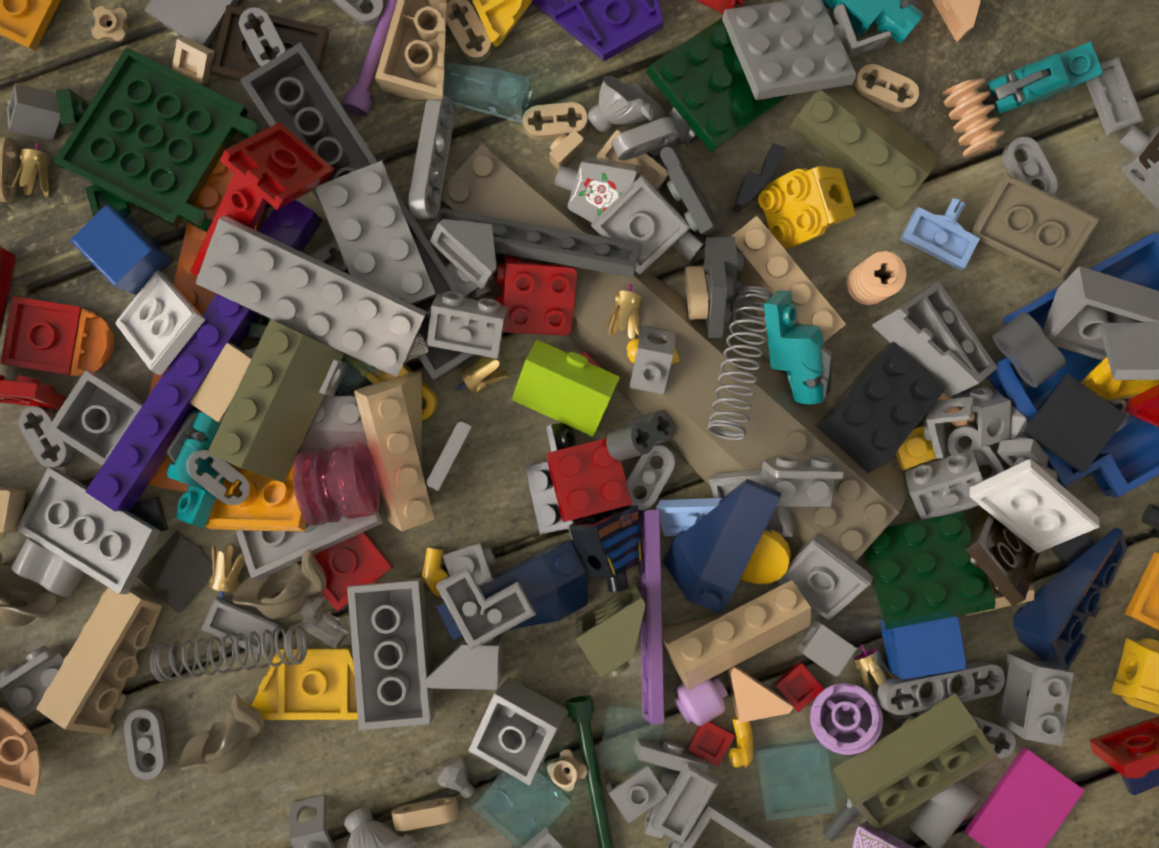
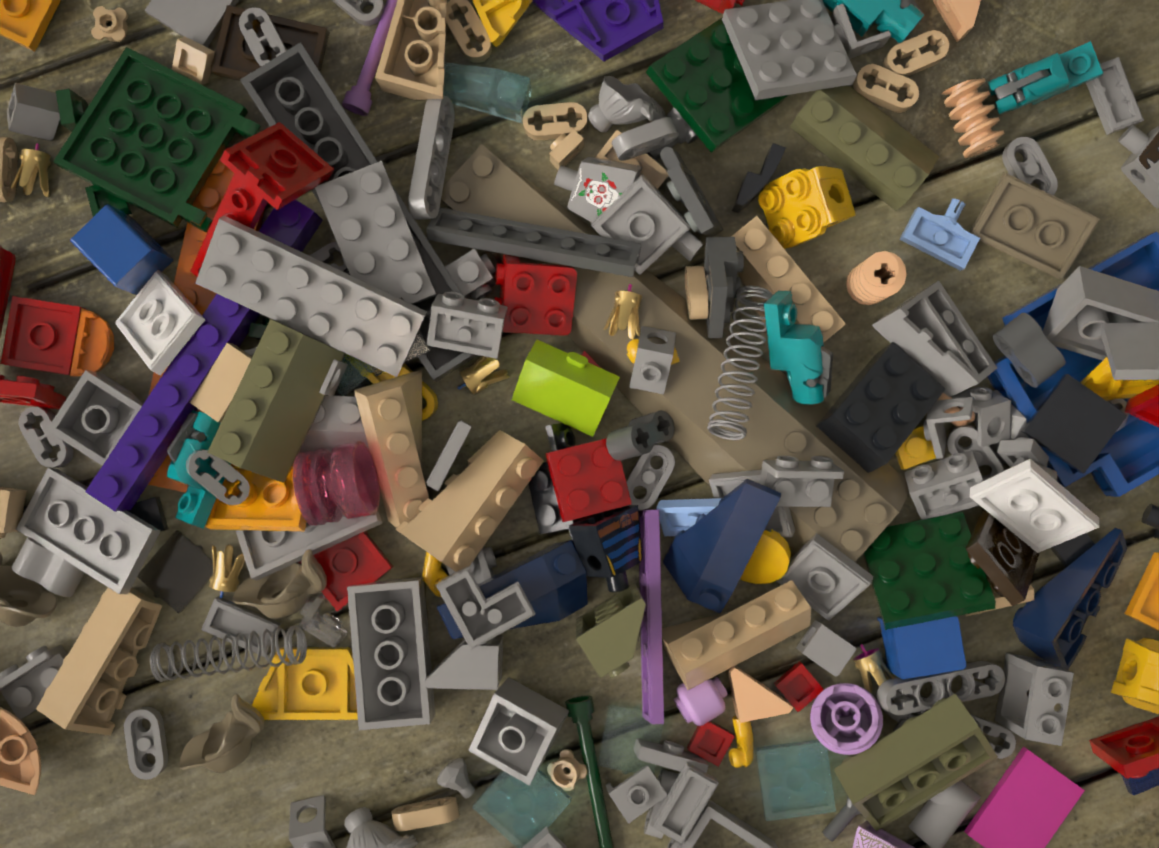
light grey slope [429,219,496,290] -> none
none -> tan wedge [395,430,544,572]
none -> tan beam [883,30,949,77]

